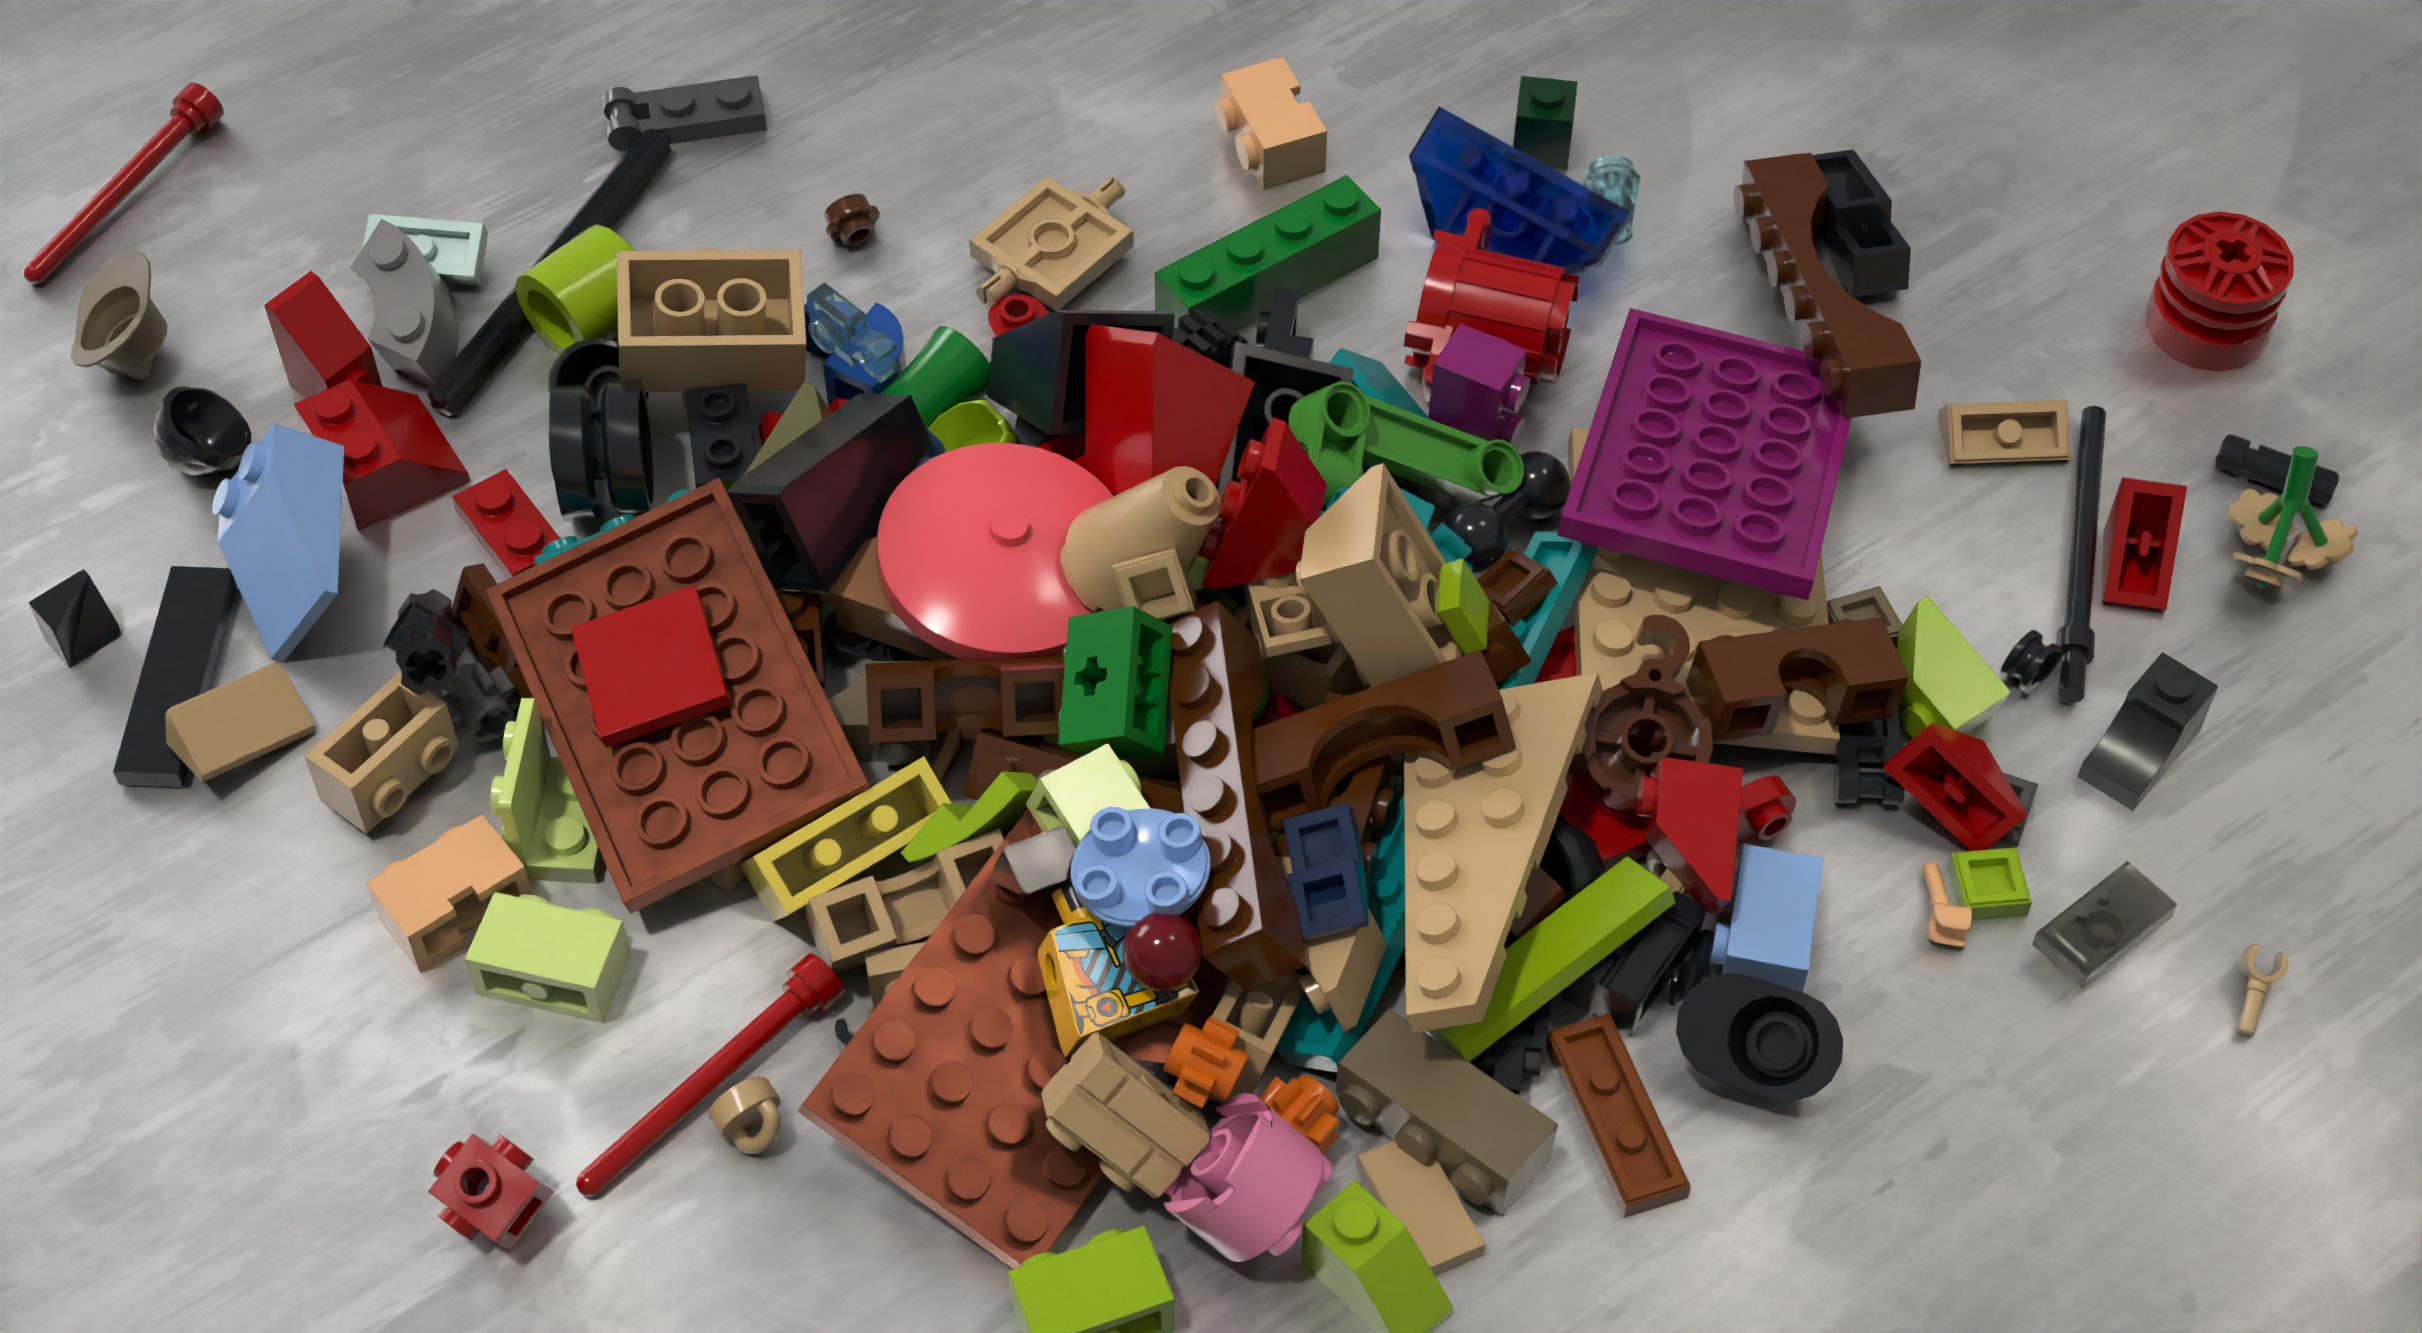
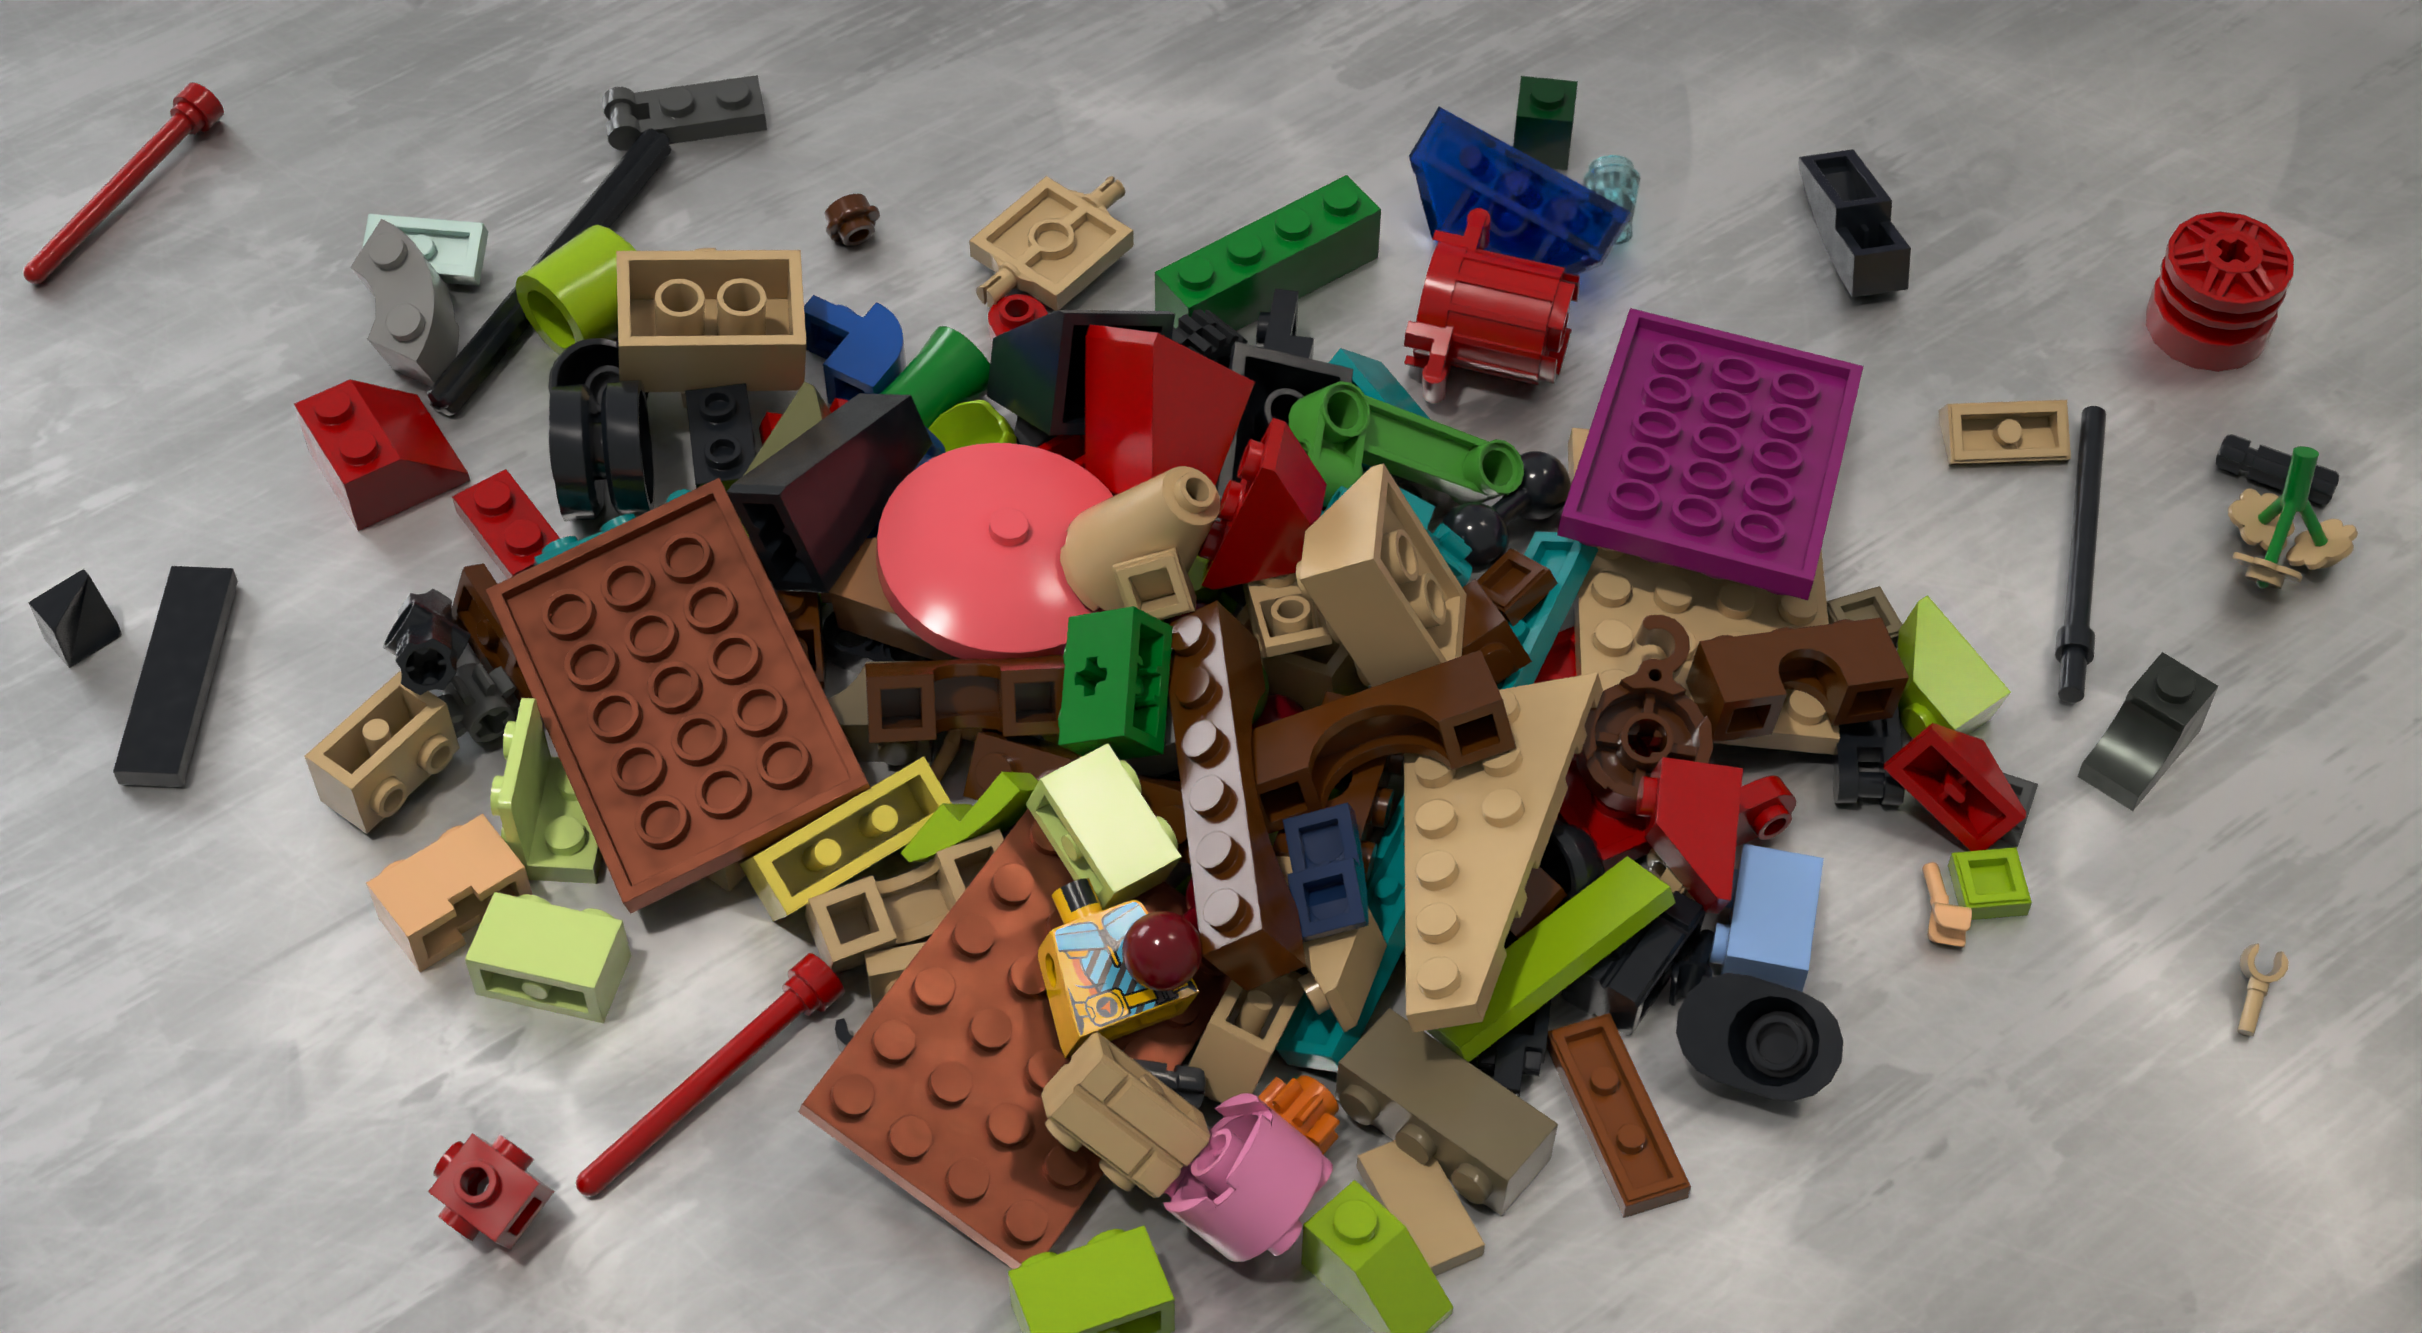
dark tan piece [71,249,168,381] -> none
black piece [153,386,251,476] -> none
tan slope [165,662,315,782] -> none
light blue slope [213,423,344,663] -> none
red slope [264,271,382,398] -> none
red tile [571,585,732,748] -> none
tan tile [709,1077,781,1154] -> none
clear light blue plate [807,282,899,383] -> none
slope [990,826,1076,895] -> none
light blue dish [1071,807,1211,927] -> none
orange gear [1163,1016,1250,1109] -> none
light nougat brick [1214,56,1327,190] -> none
magenta brick [1428,323,1530,447] -> none
lime tile [1436,558,1490,654] -> none
reddish brown arch [1734,152,1921,419] -> none
black bush [2000,630,2062,694] -> none
clear smoke plate [2032,861,2178,989] -> none
red slope [2102,477,2187,610] -> none

